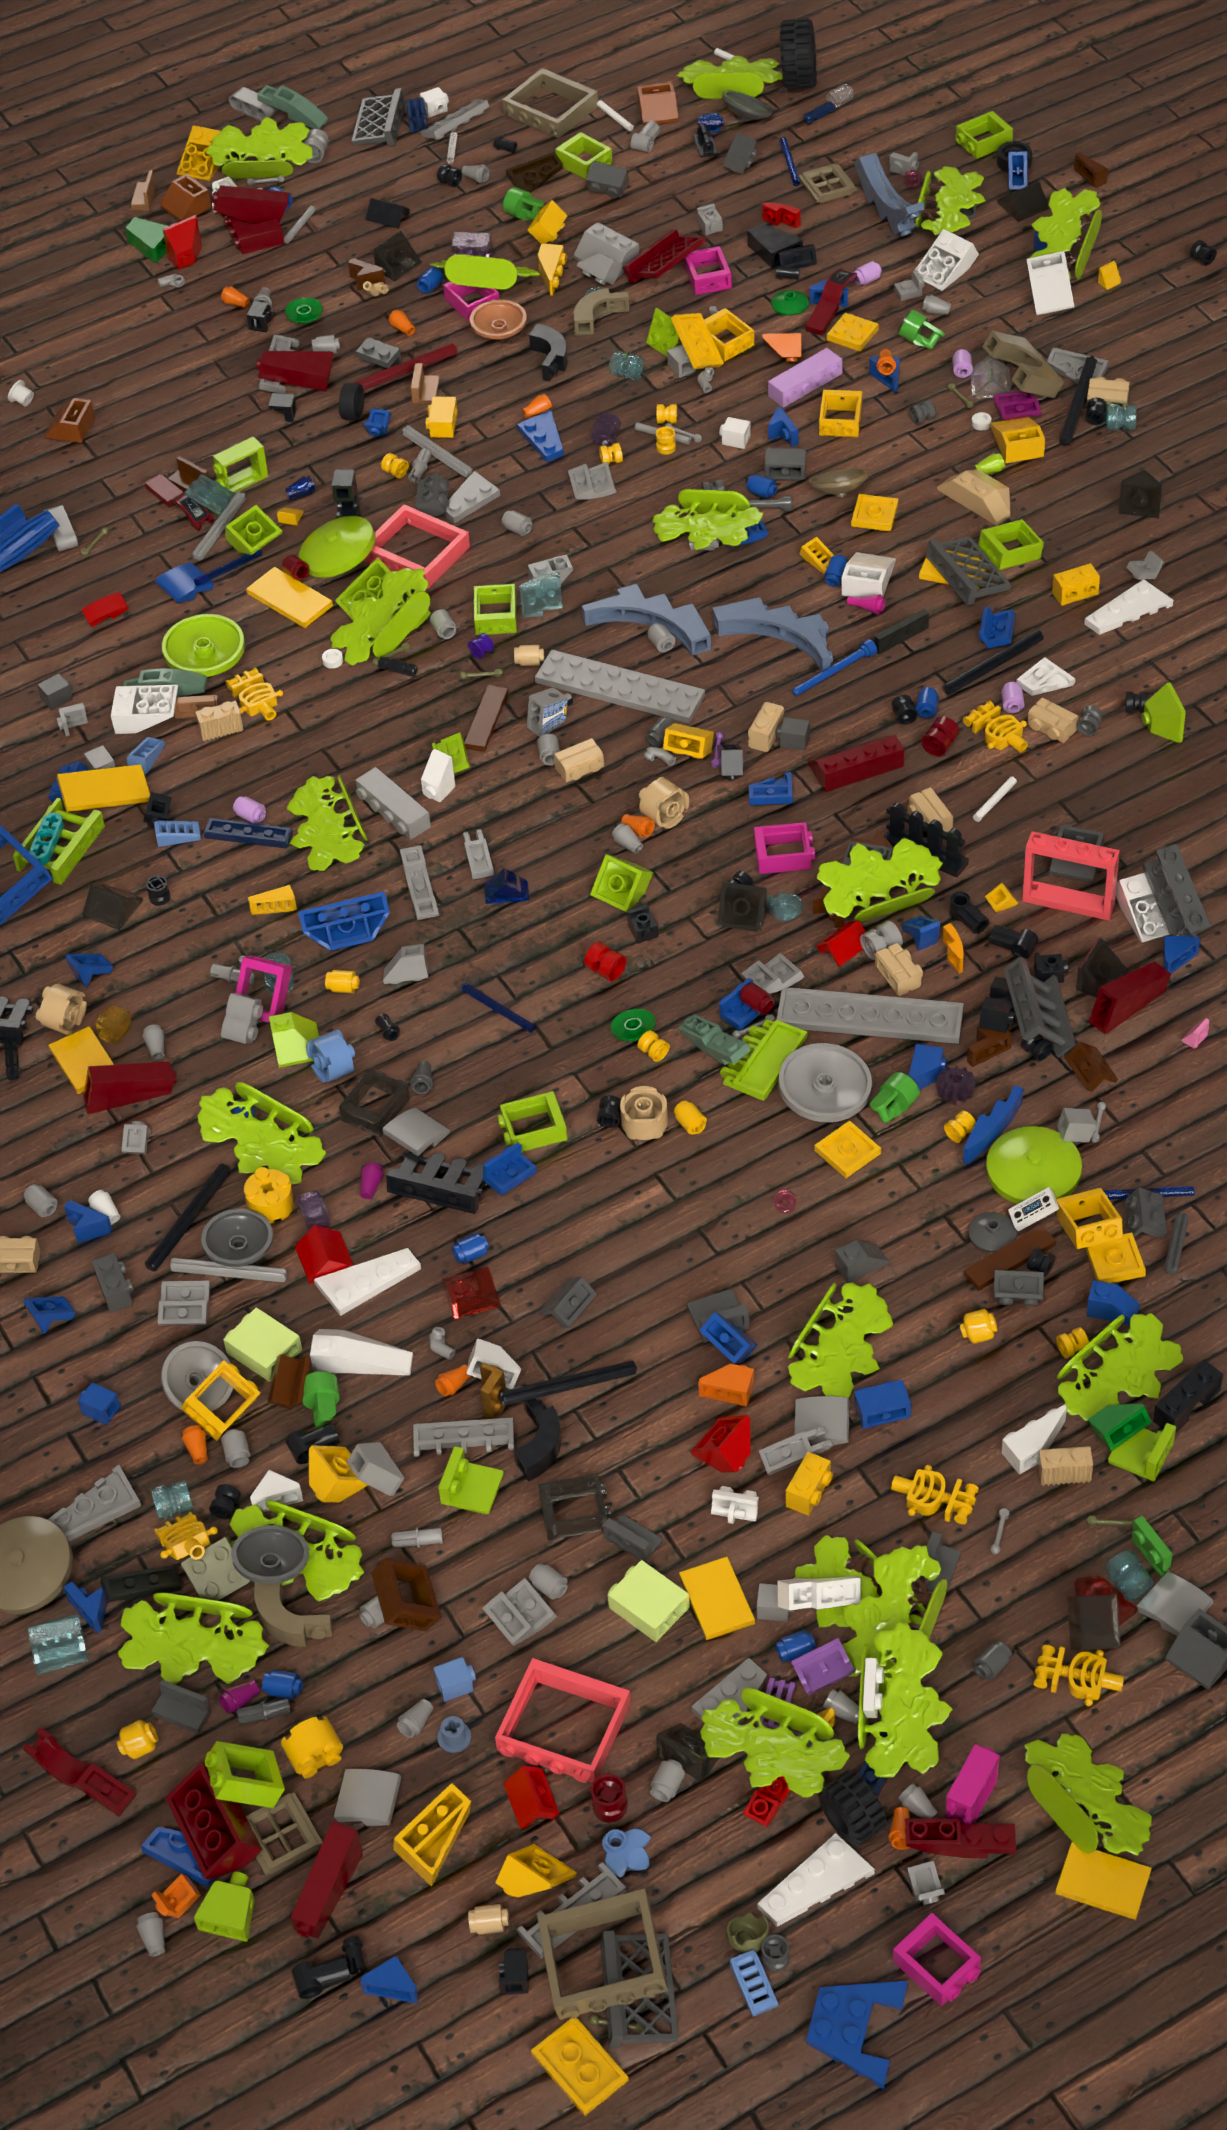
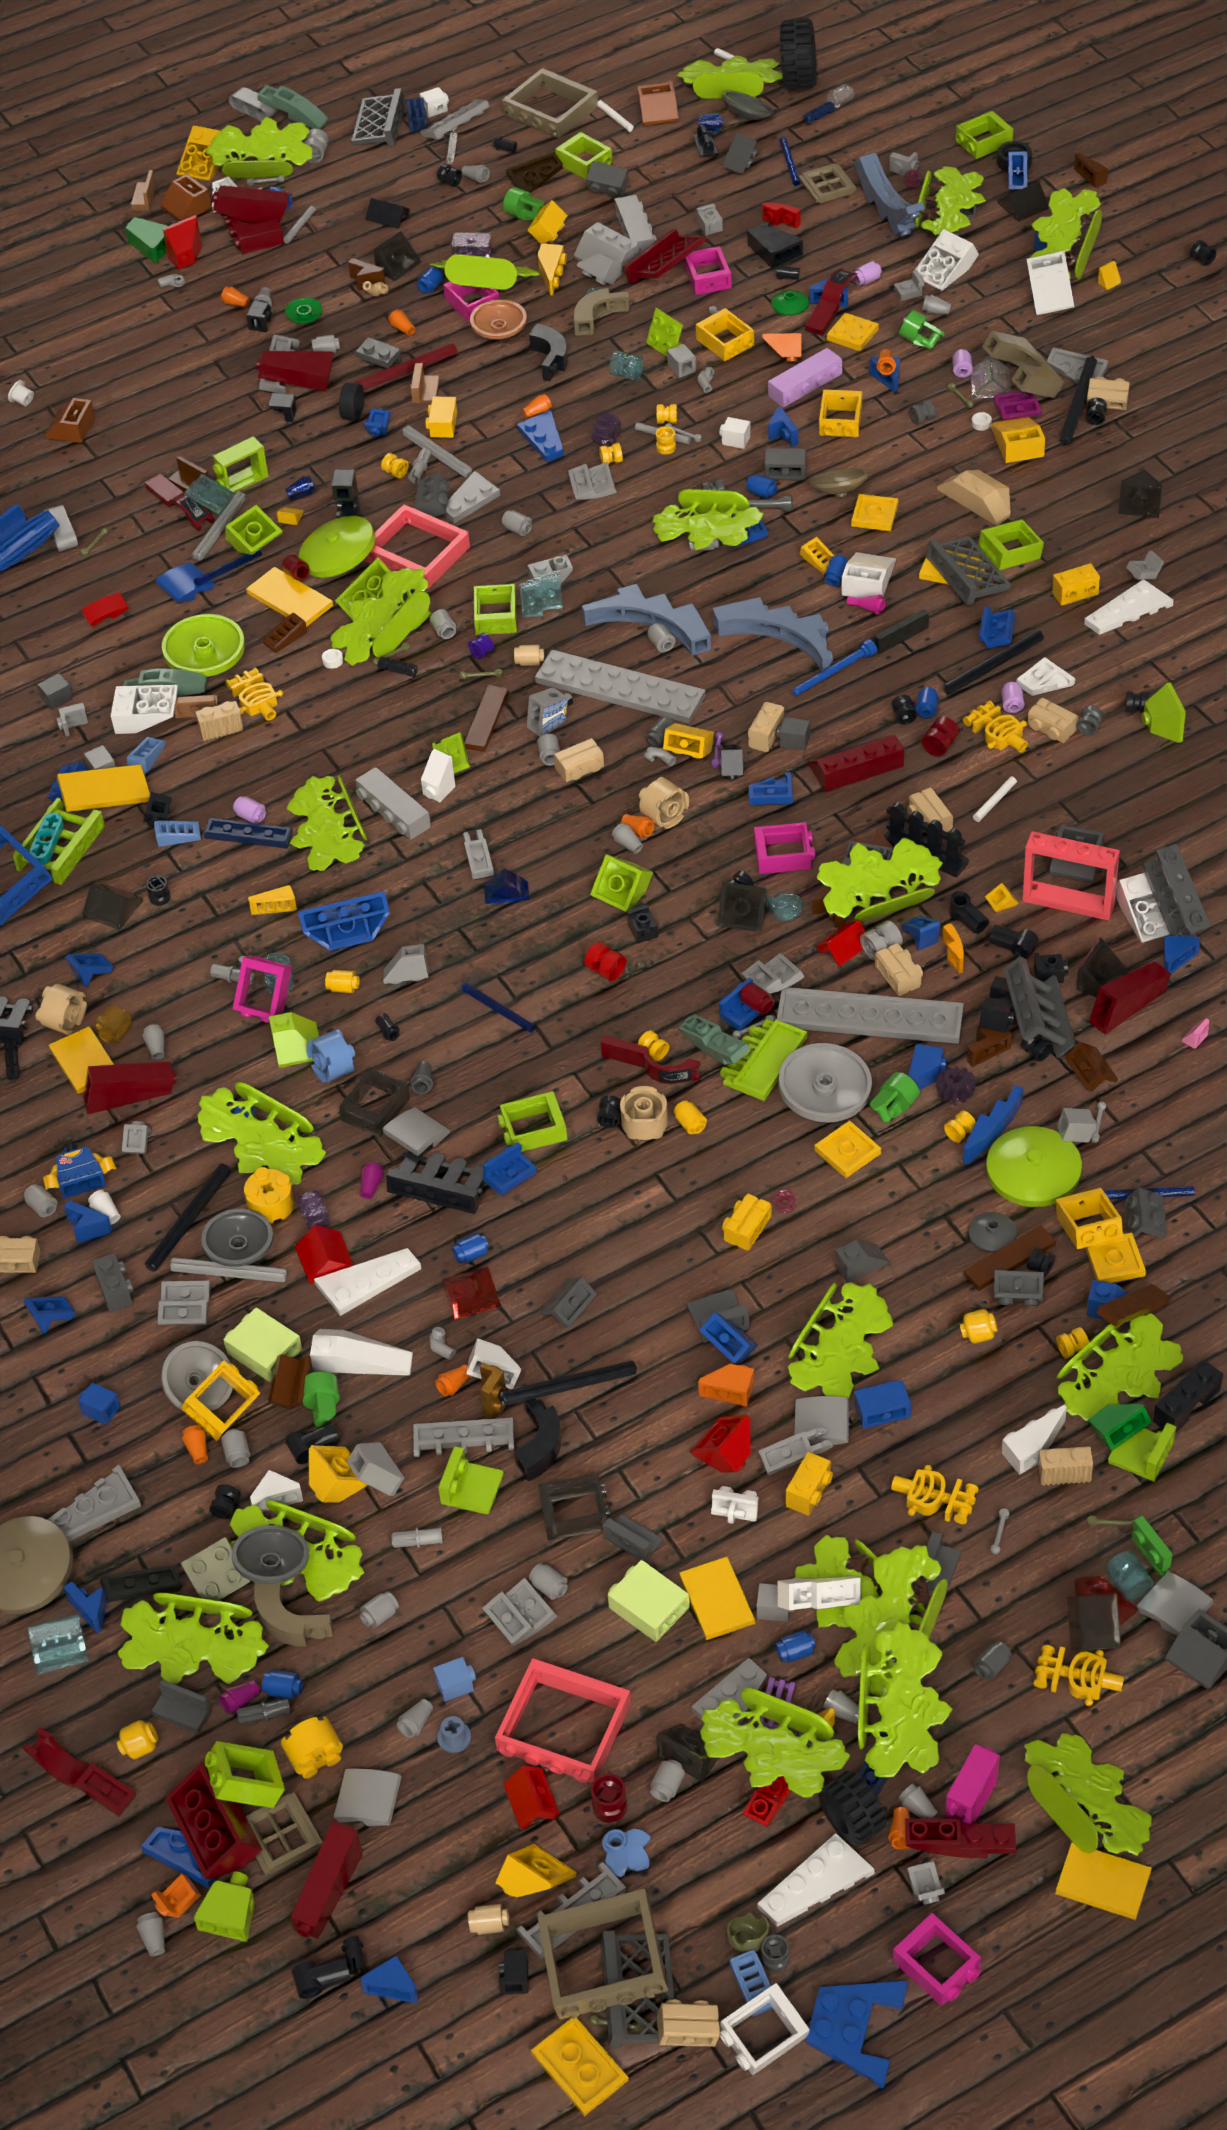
clear light blue wheel [151,1479,194,1521] -> none
yellow torso [154,1511,218,1560] -> none
light grey brick [221,993,263,1044] -> none
reddish brown window [371,1558,441,1631] -> none
yellow wedge [393,1783,471,1887] -> none
light grey slope [400,845,439,920] -> none
green dish [611,1009,656,1041] -> none
light grey piece [631,120,660,153] -> none
yellow tile [671,313,724,369] -> none
black plate [777,244,817,268] -> none
medium lavender hinge [791,1638,855,1696] -> none
white plate [863,1658,884,1718] -> none
lime cone [974,453,1005,474] -> none
white tile [1008,1187,1060,1231] -> none
clear light blue wheel [1106,404,1136,431] -> none
dark grey axle [1164,1212,1189,1275] -> none
none -> torso [43,1143,116,1199]
none -> reddish brown slope [262,612,307,653]
none -> dark red piece [600,1035,701,1084]
none -> light grey brick [615,195,657,254]
none -> tan brick [657,2000,720,2047]
none -> white window [719,1983,810,2076]
none -> yellow brick [722,1194,772,1251]
none -> reddish brown tile [1097,1284,1172,1327]

